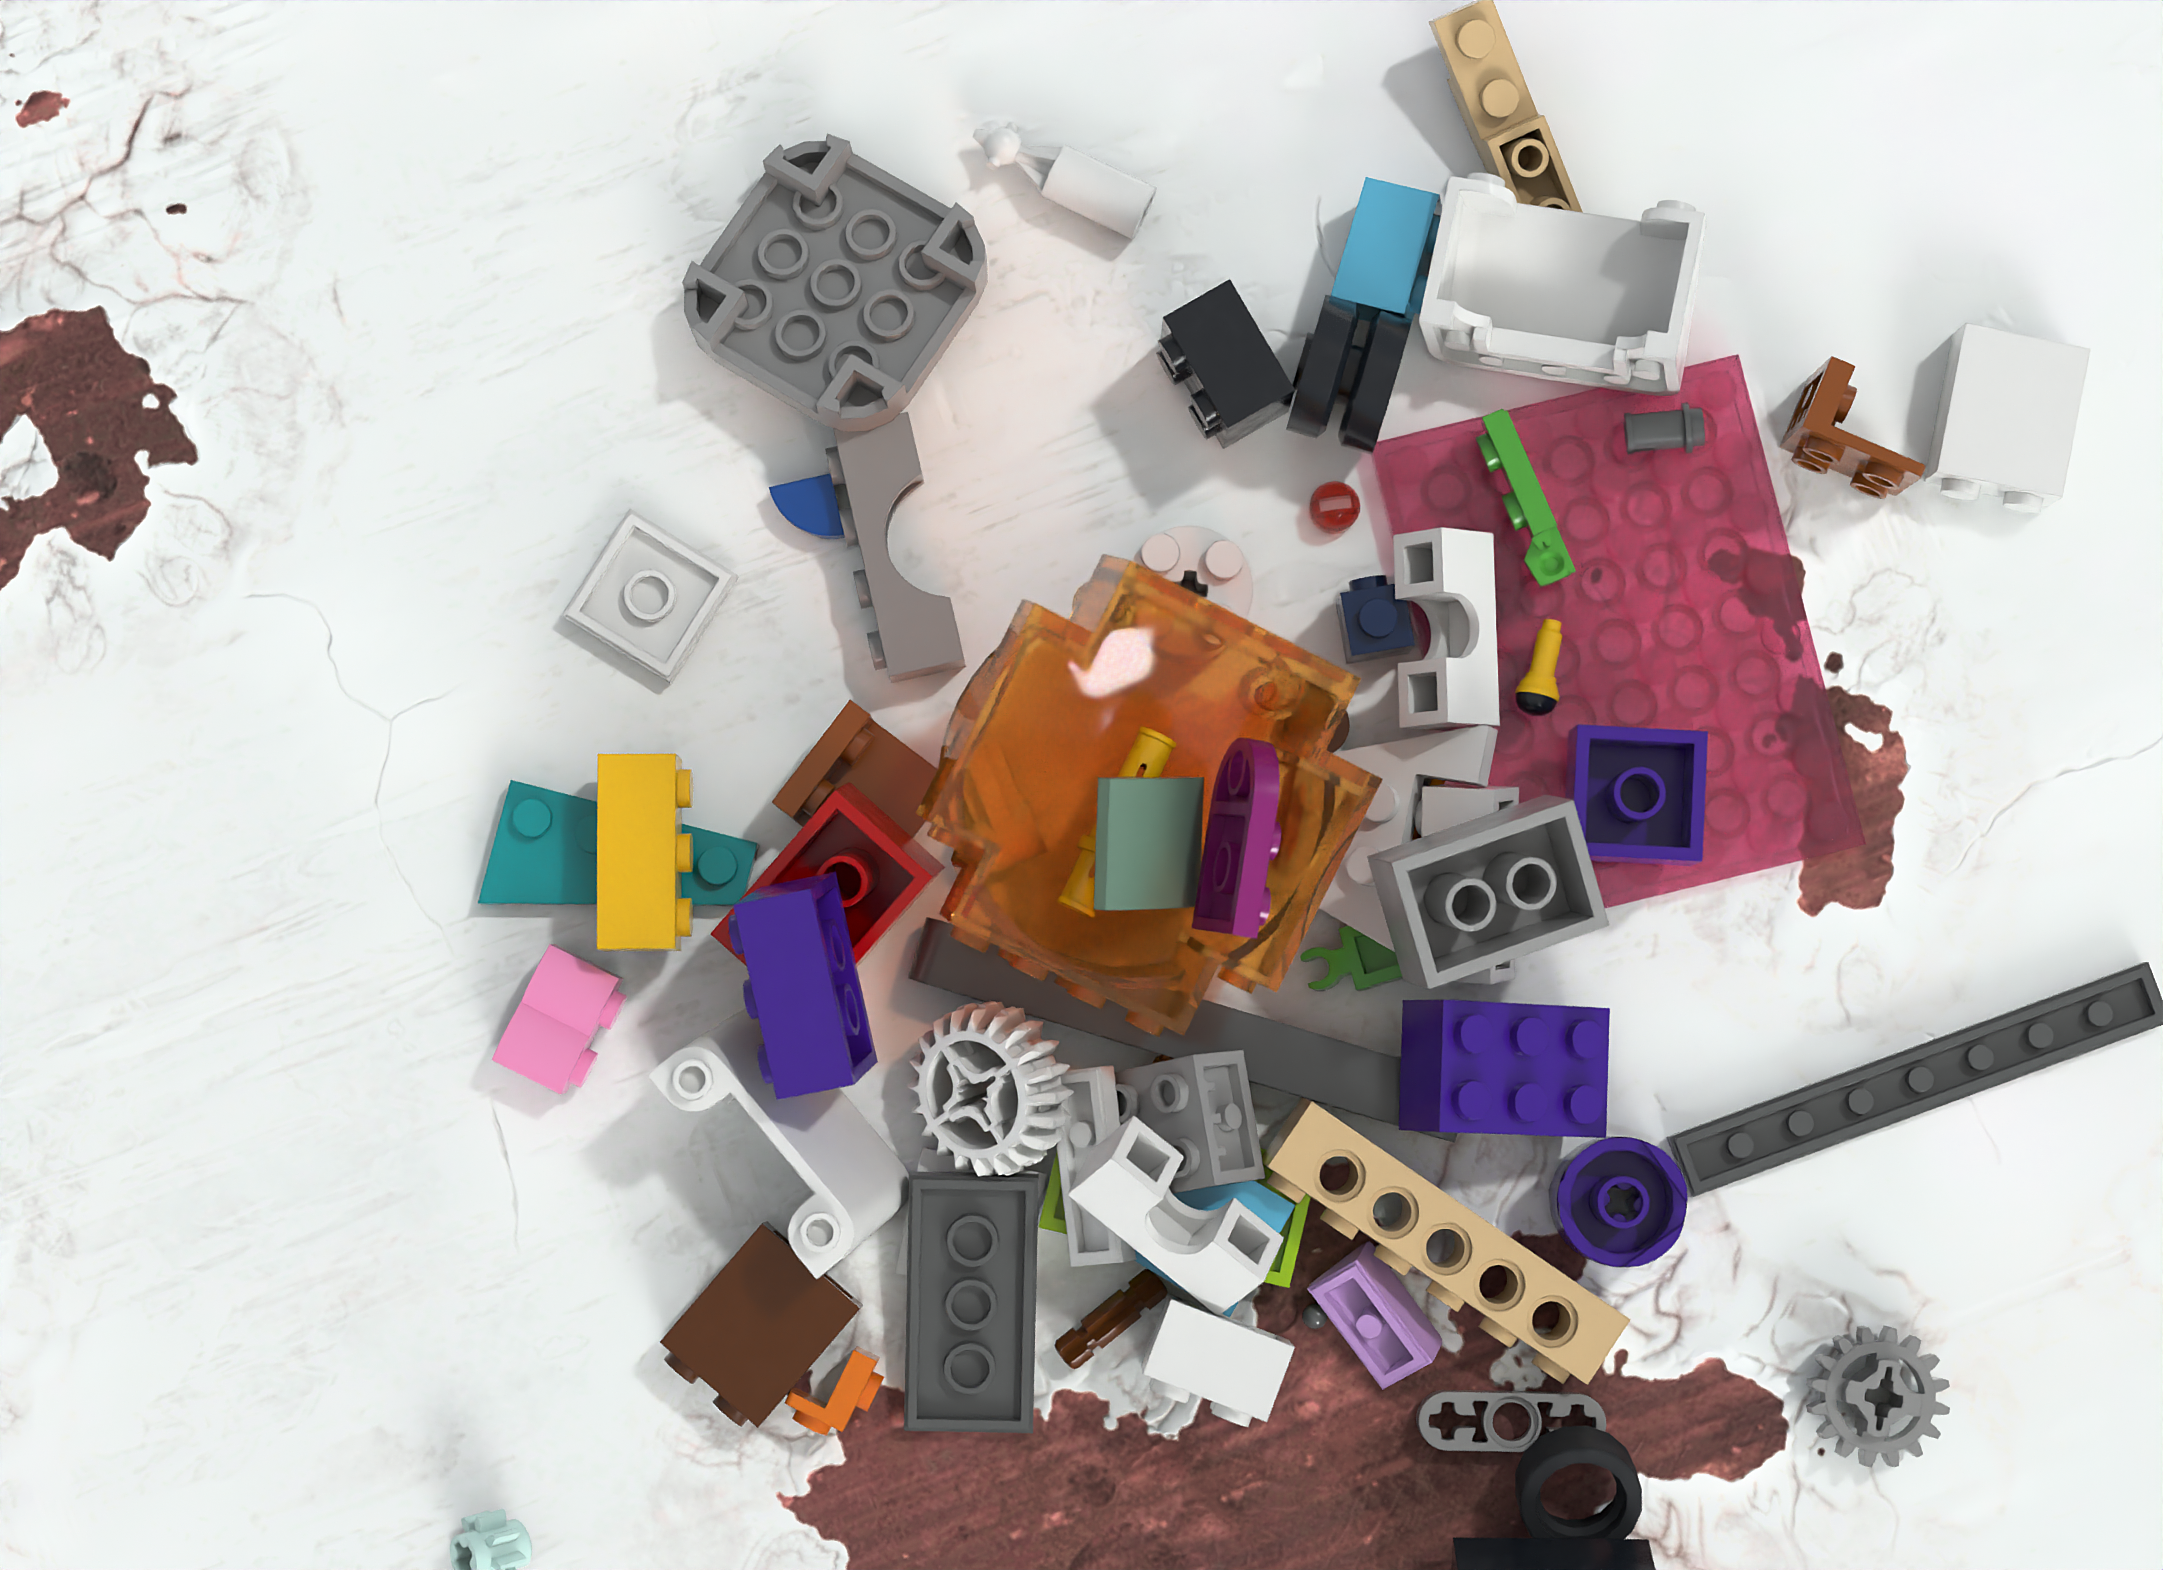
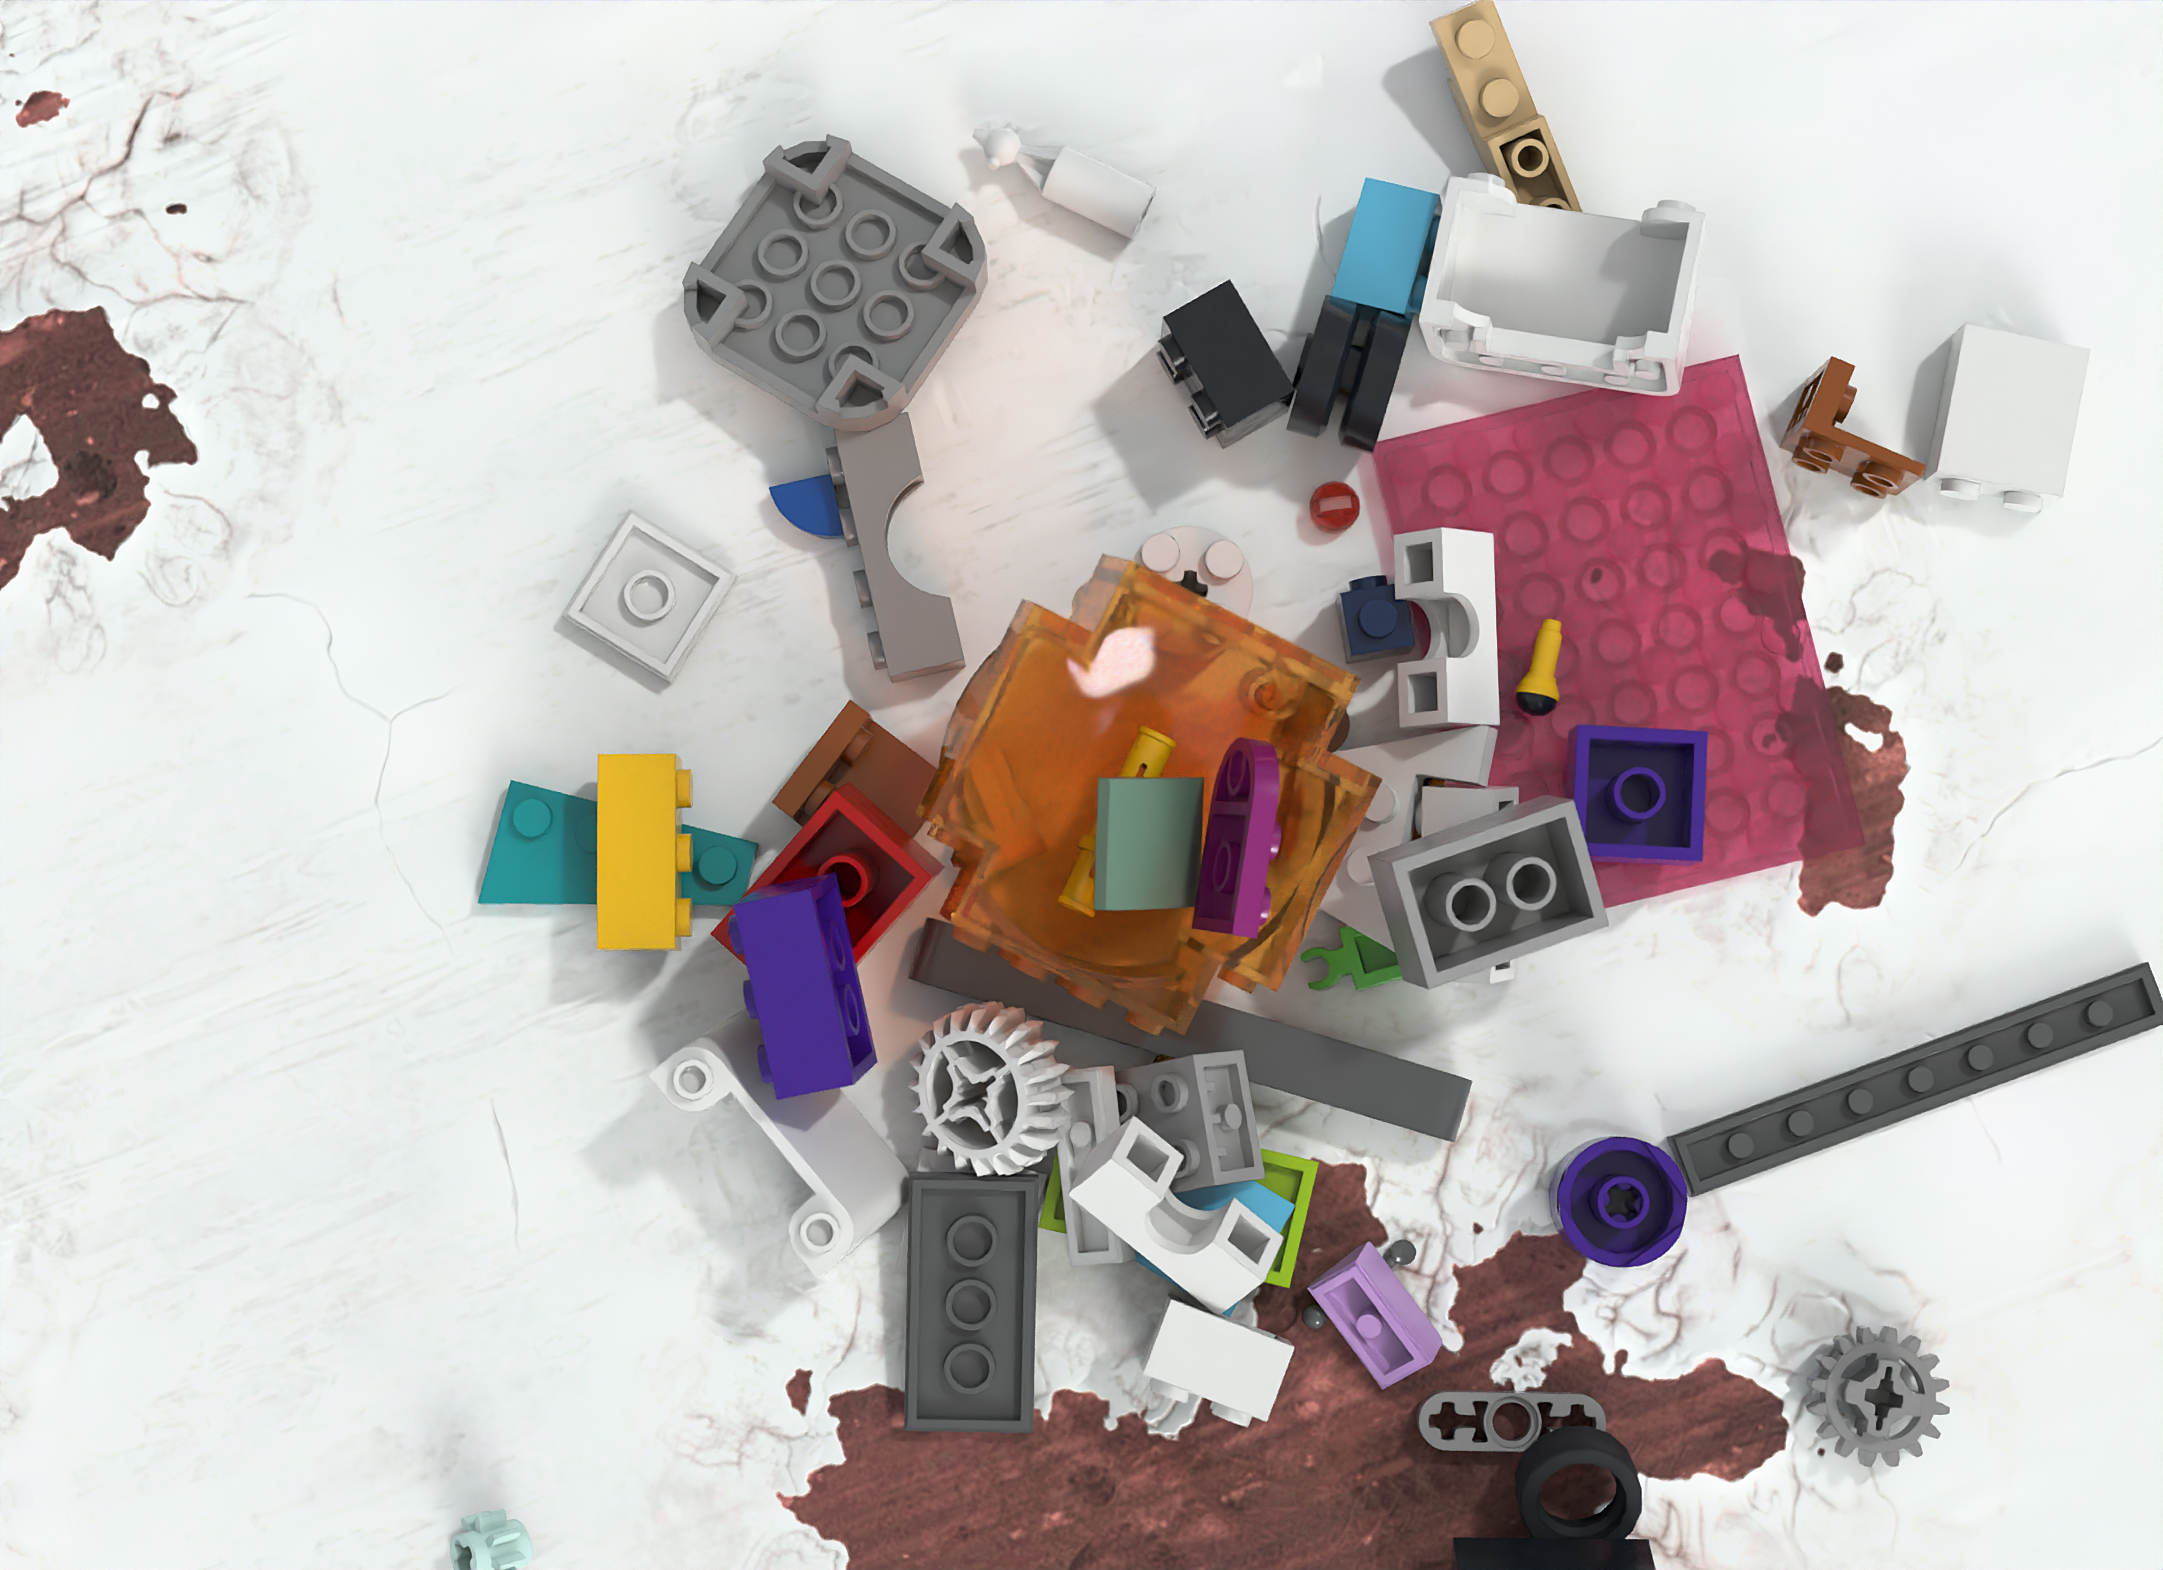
bright pink brick [492,944,627,1094] -> none
reddish brown brick [660,1221,863,1428] -> none
orange bracket [785,1346,884,1436] -> none
reddish brown axle [1054,1269,1168,1369] -> none
tan brick [1262,1097,1630,1385] -> none
dark purple brick [1399,999,1610,1138] -> none
bright green hinge [1475,408,1576,588] -> none
dark grey pin [1624,402,1705,455] -> none

